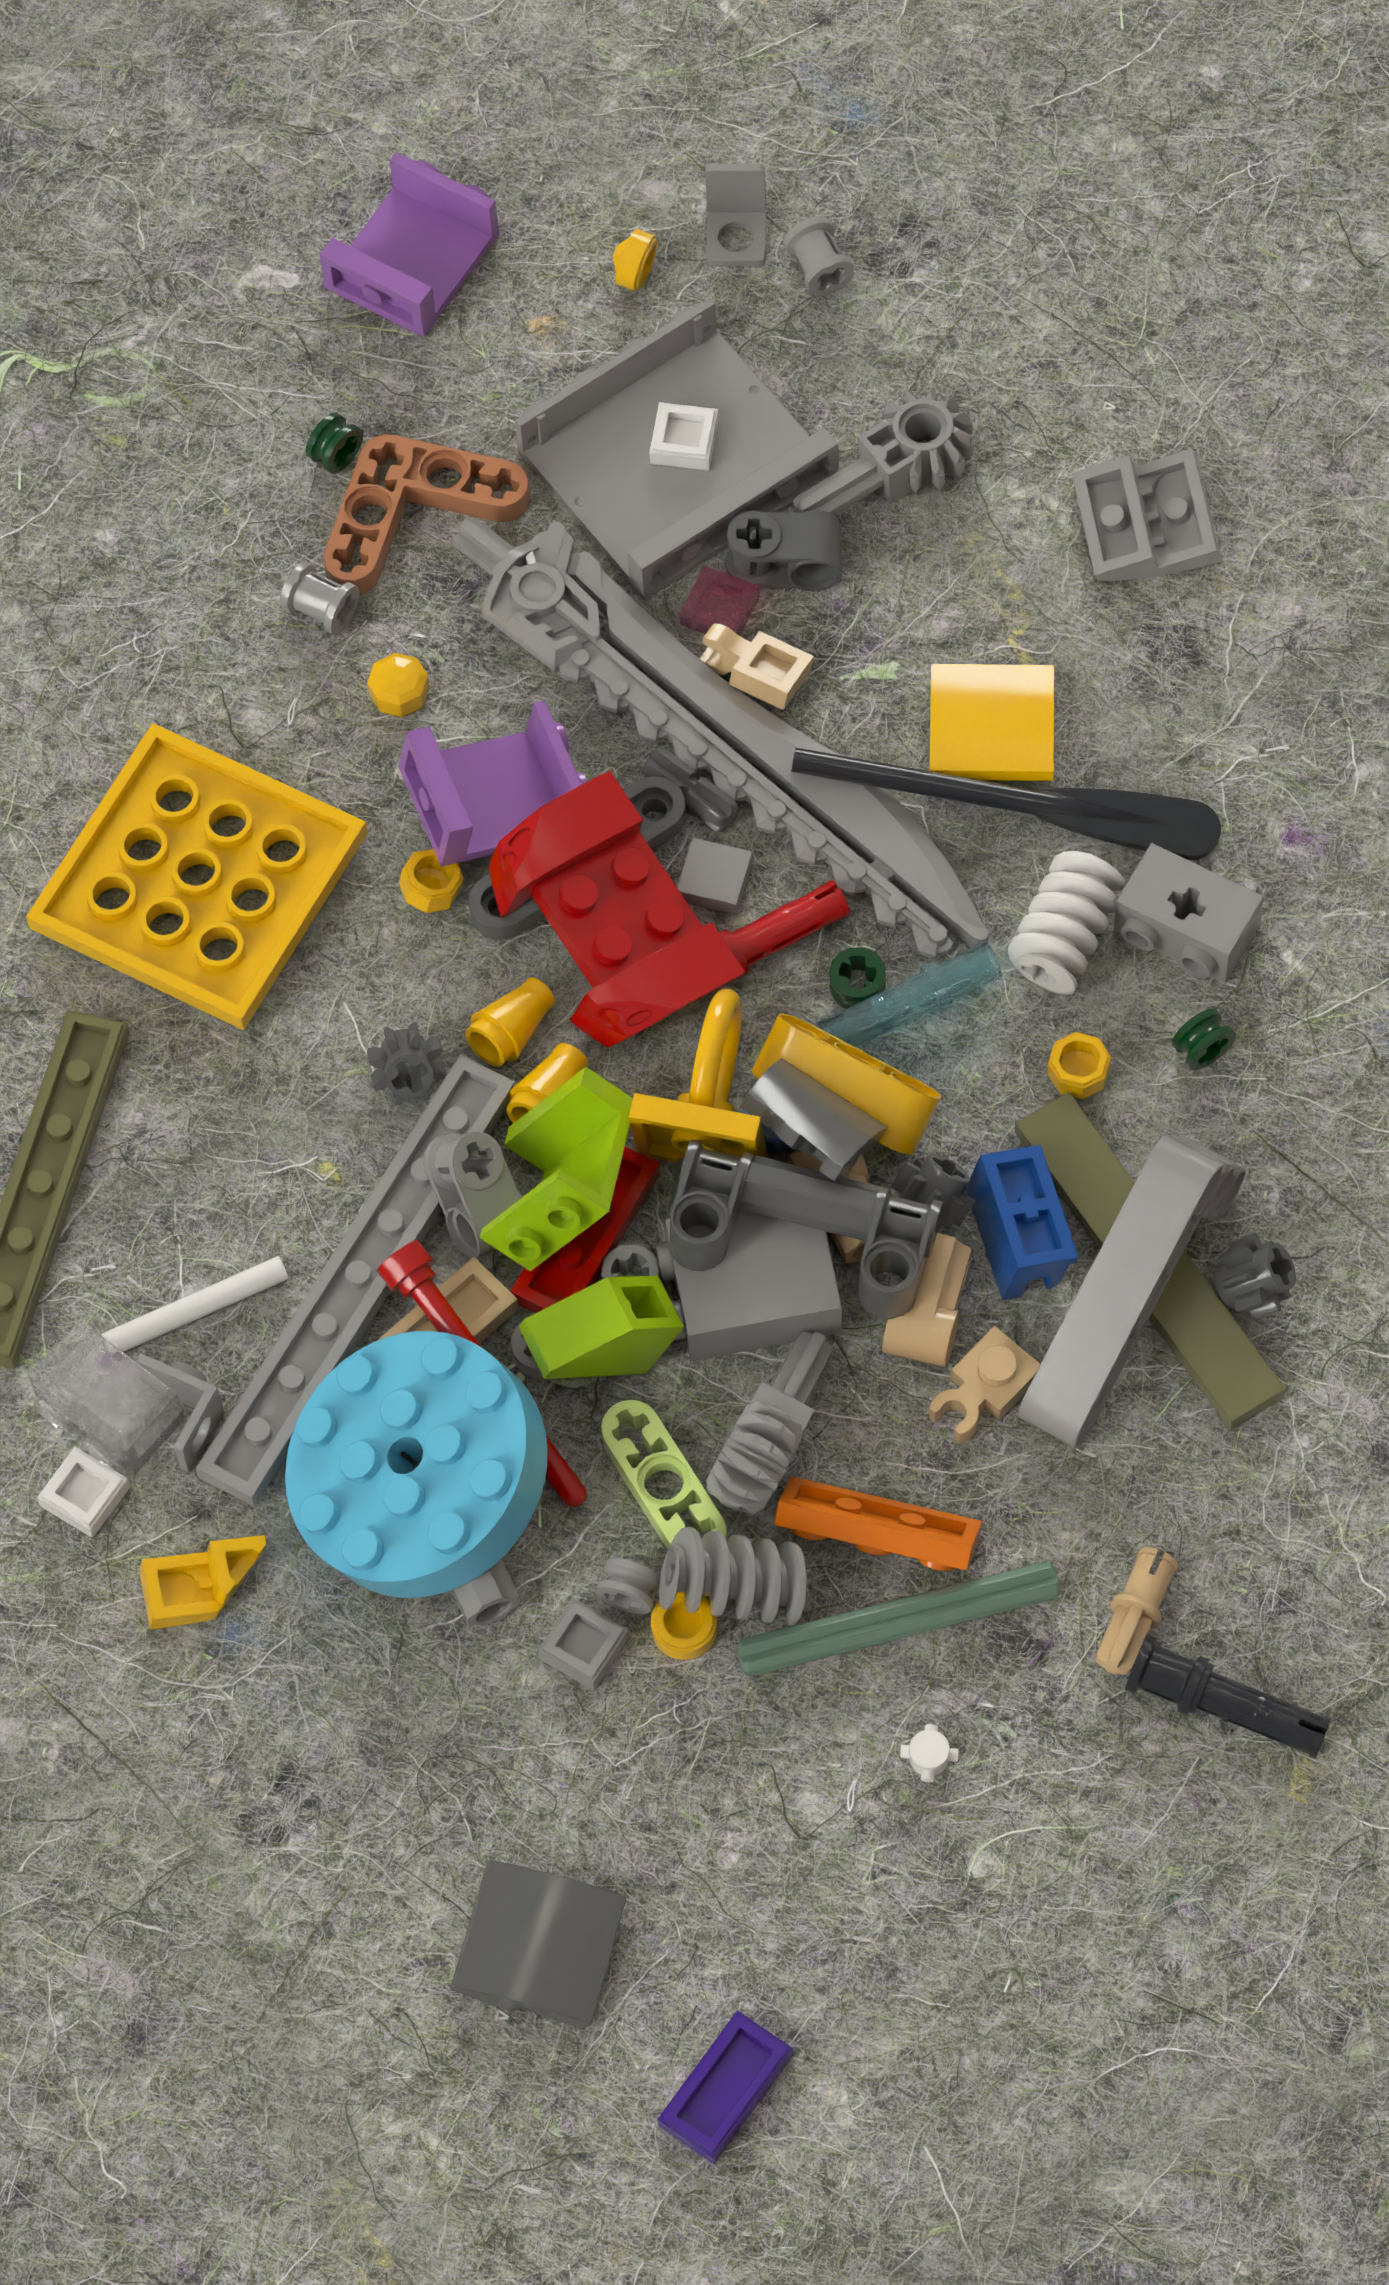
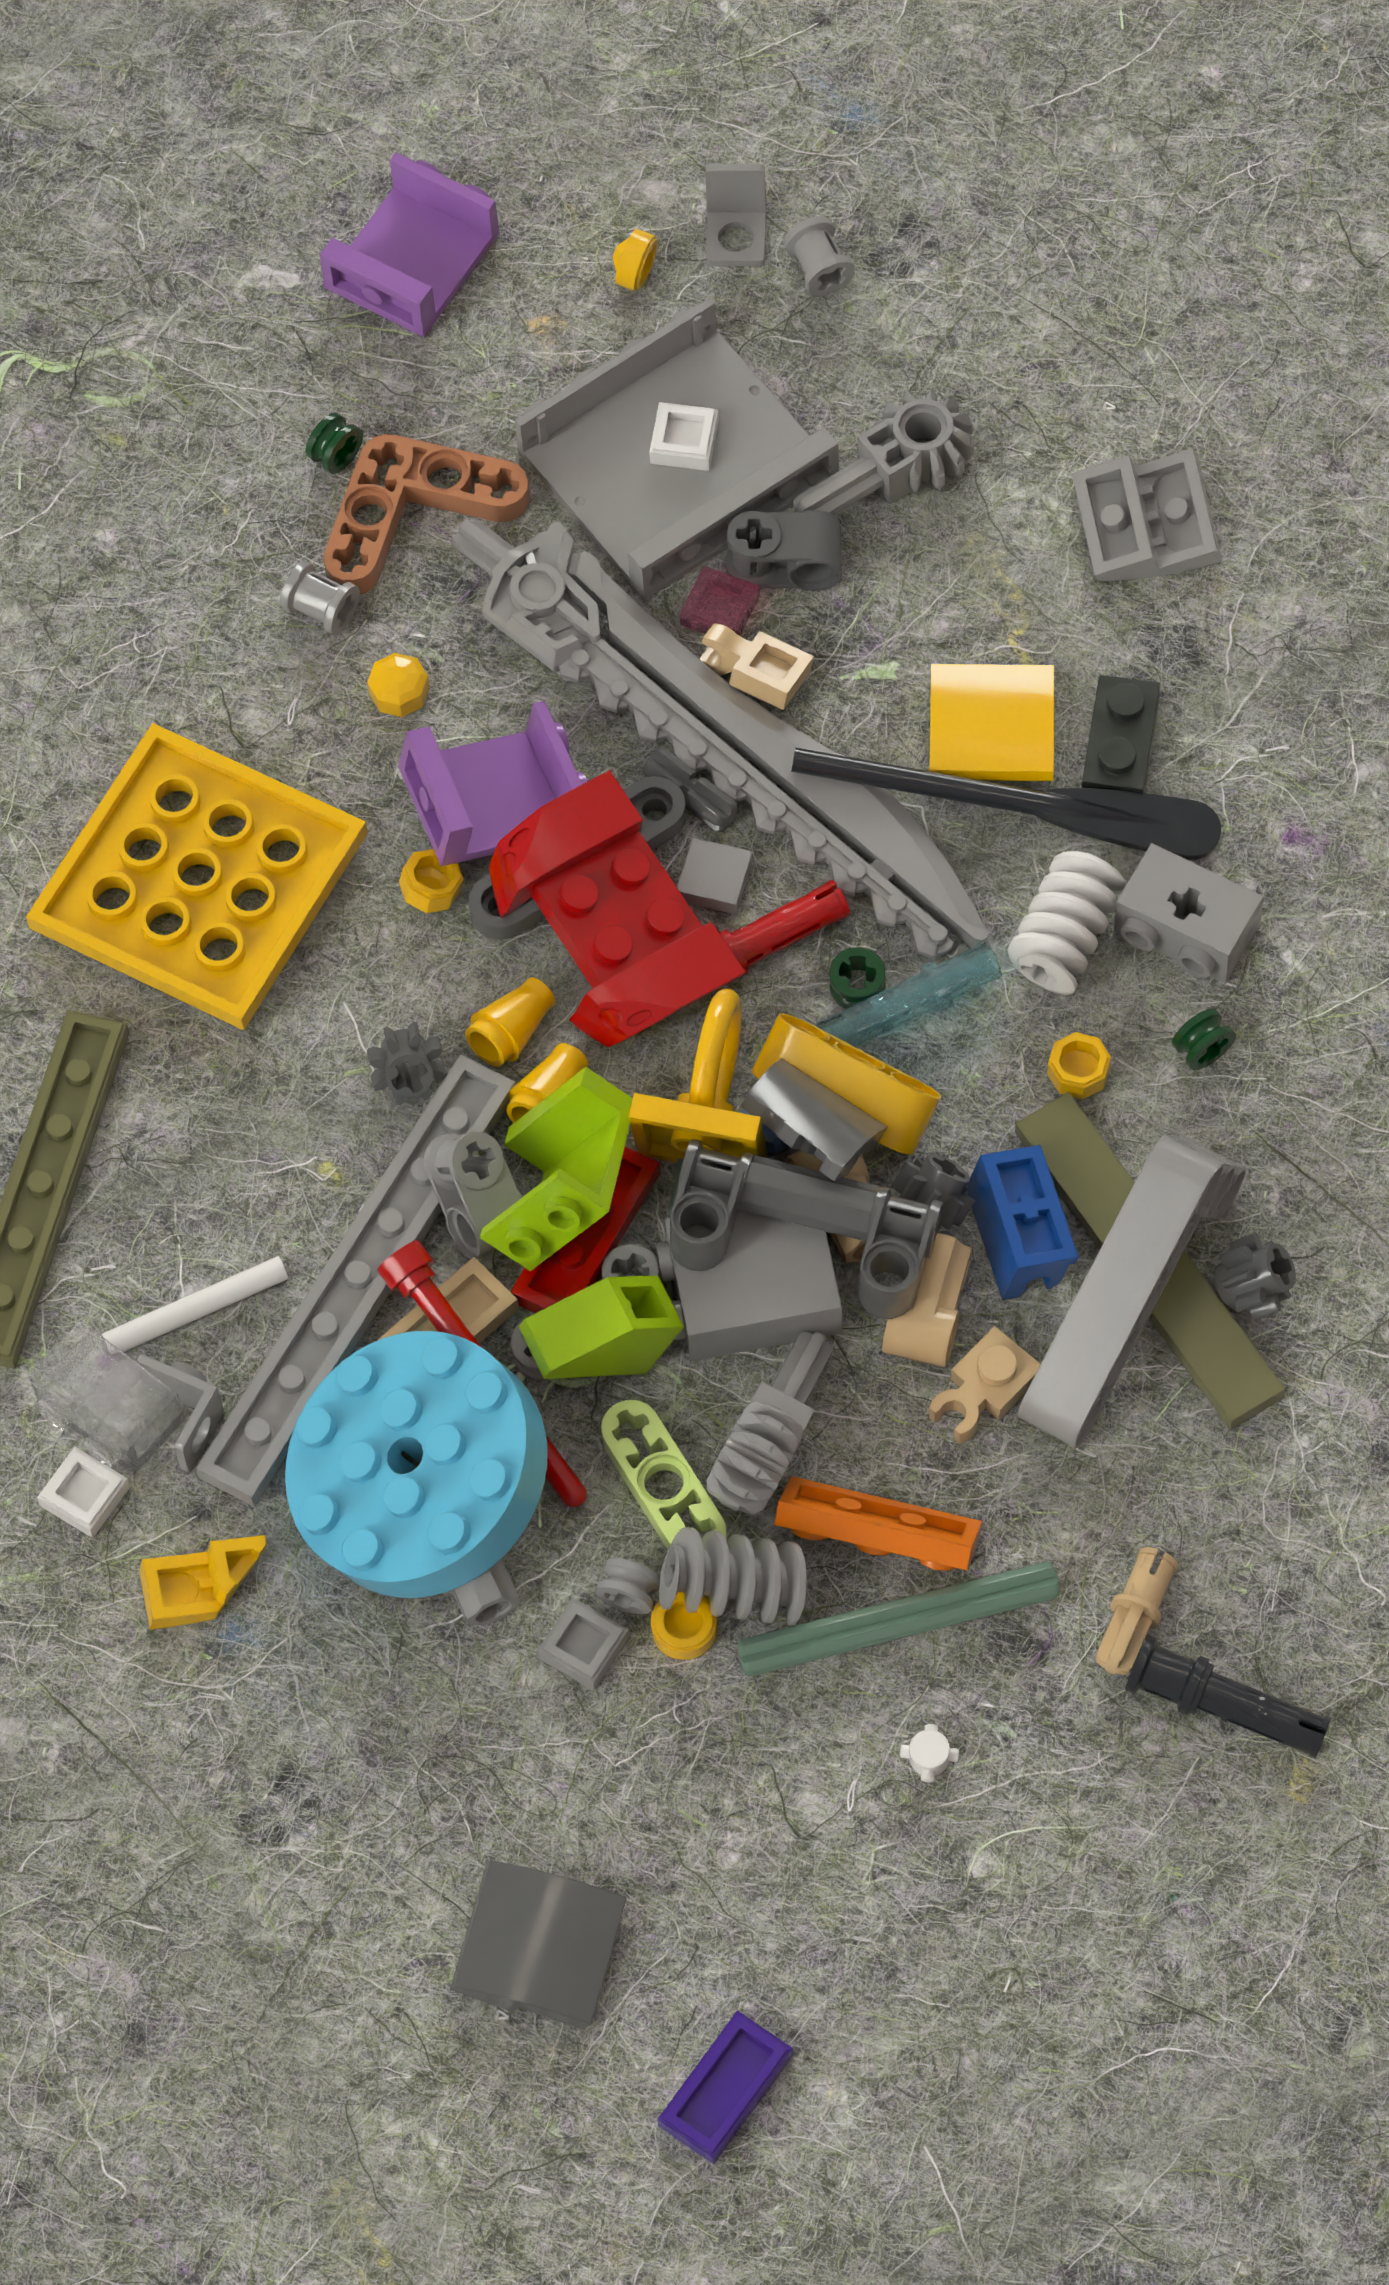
none -> pearl dark grey plate [1082,675,1160,793]

